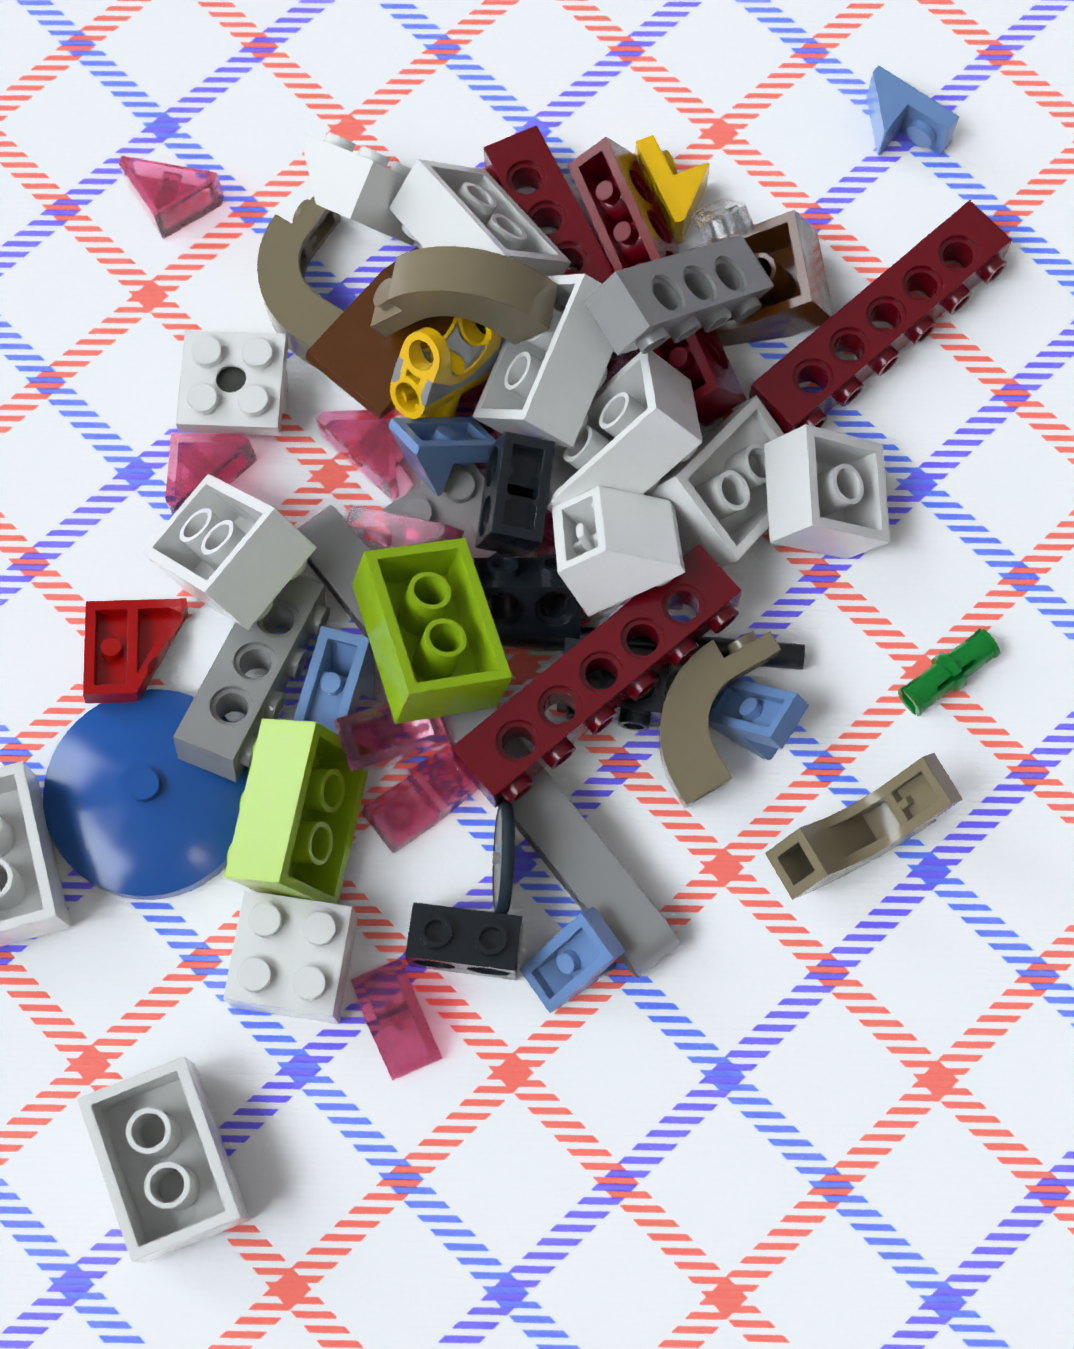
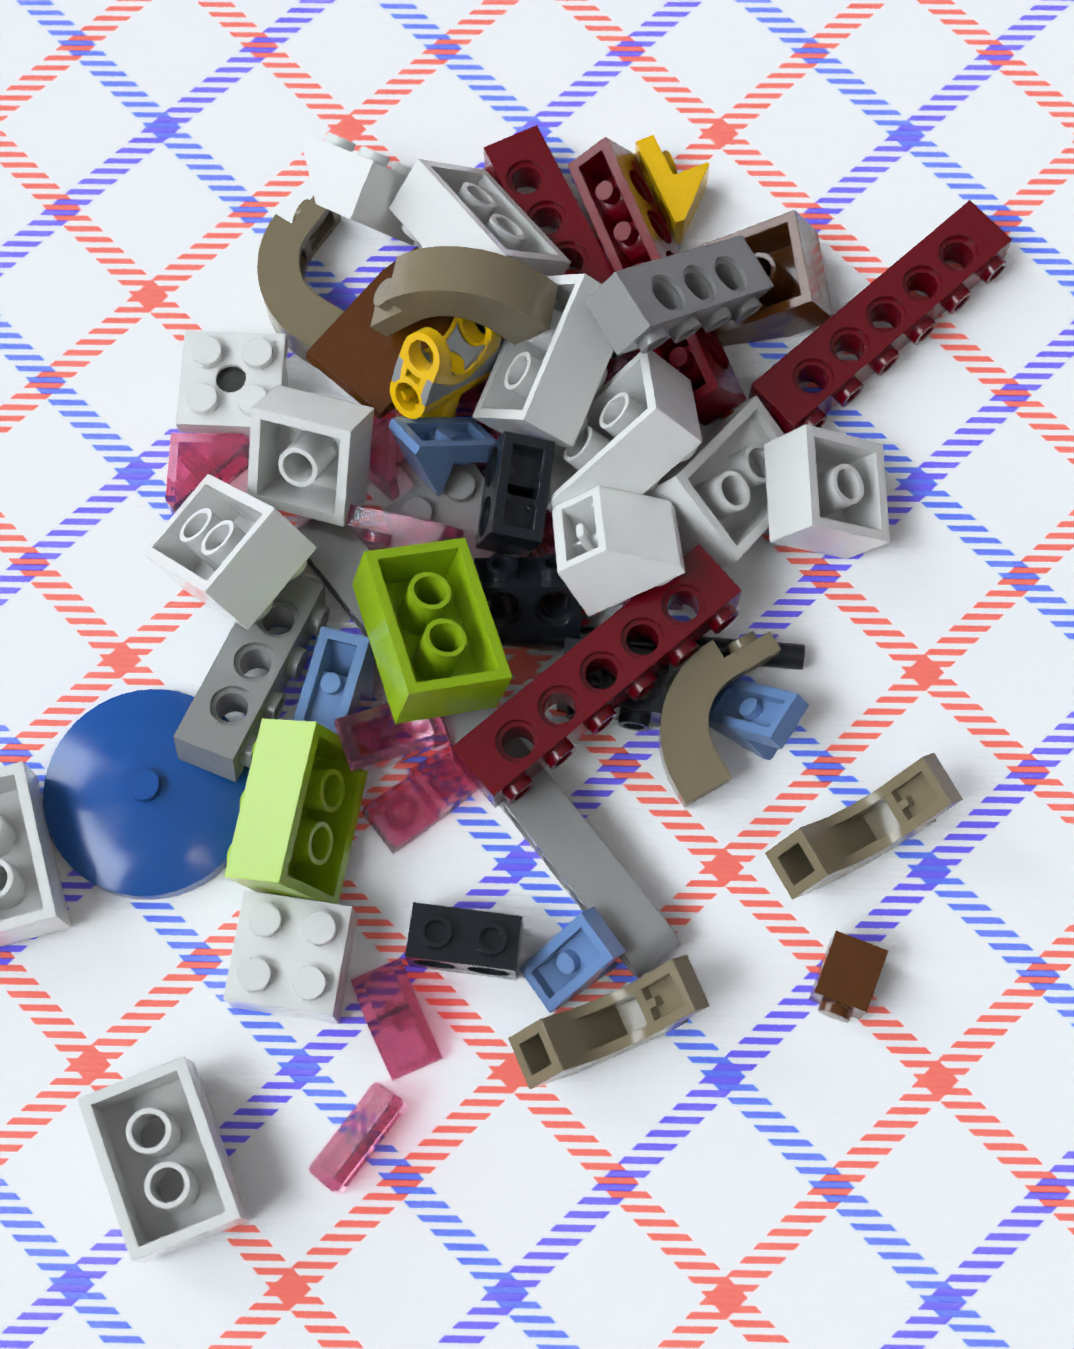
red wing [83,598,188,704] -> none
clear pink slope [119,155,224,239] -> none
black wheel [492,800,515,914] -> none
clear beam [691,198,755,244] -> none
medium blue slope [866,65,960,156] -> none
green pin [898,628,1001,716] -> none
none -> white brick [247,384,374,527]
none -> clear pink slope [309,1082,407,1195]
none -> dark tan arch [508,954,710,1090]
none -> reddish brown brick [808,930,889,1023]

